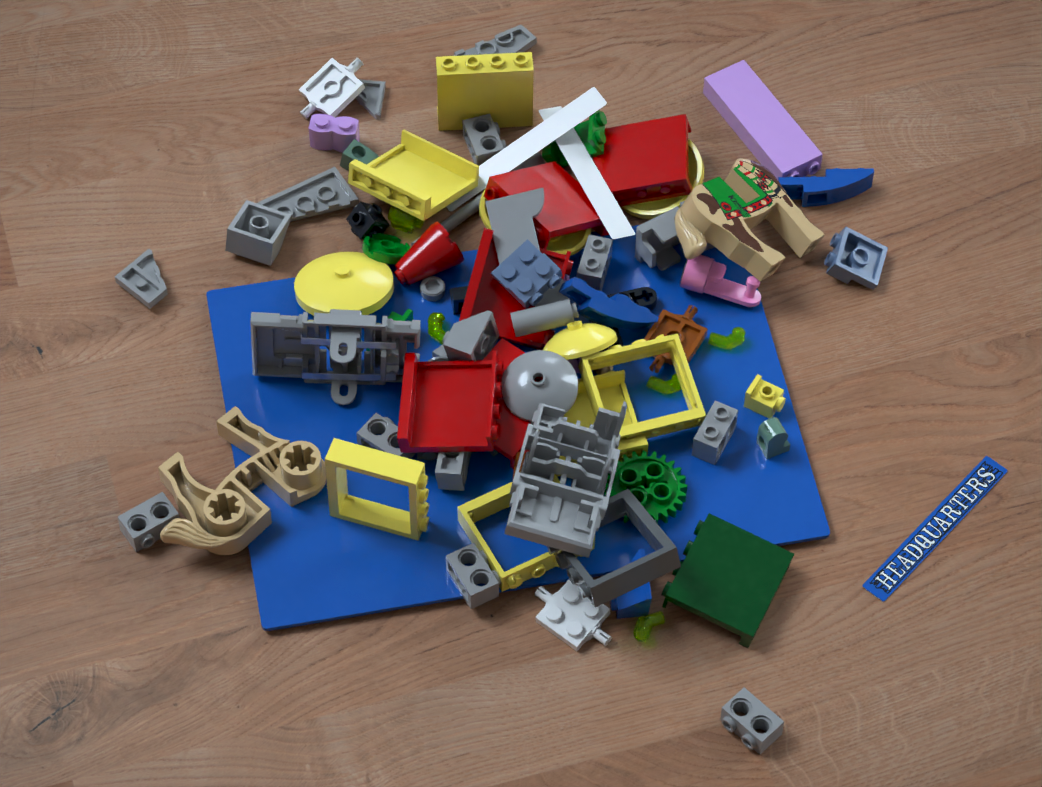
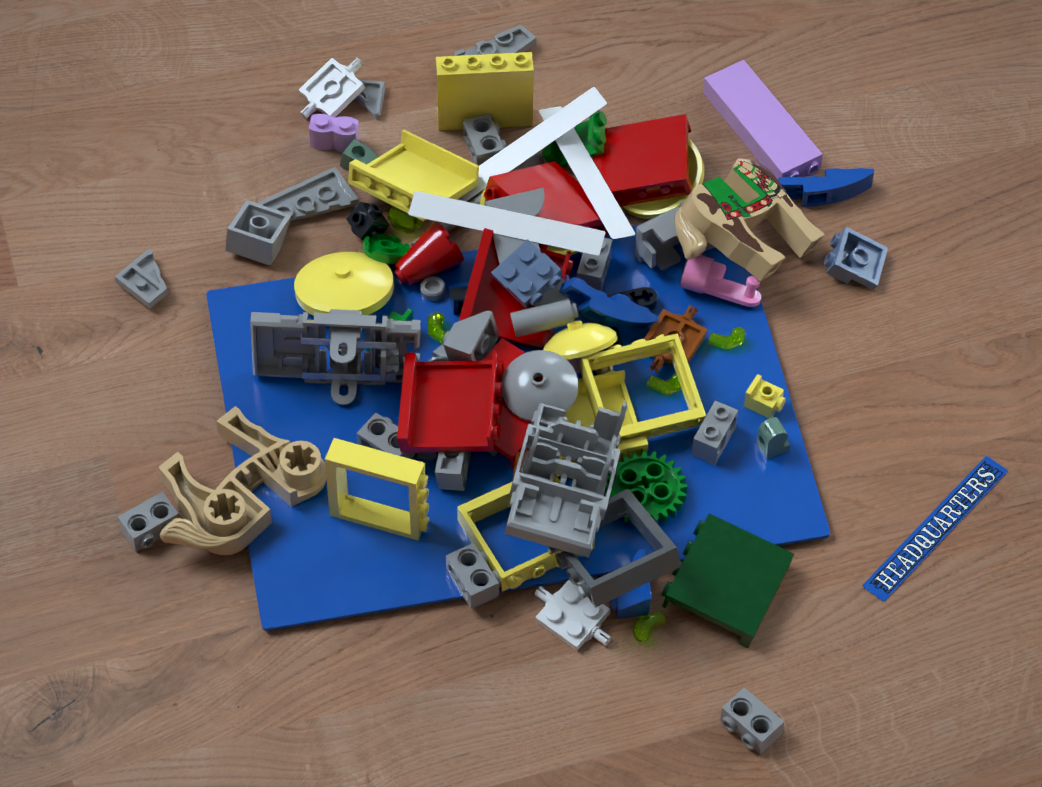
none -> white sticker [408,191,605,256]

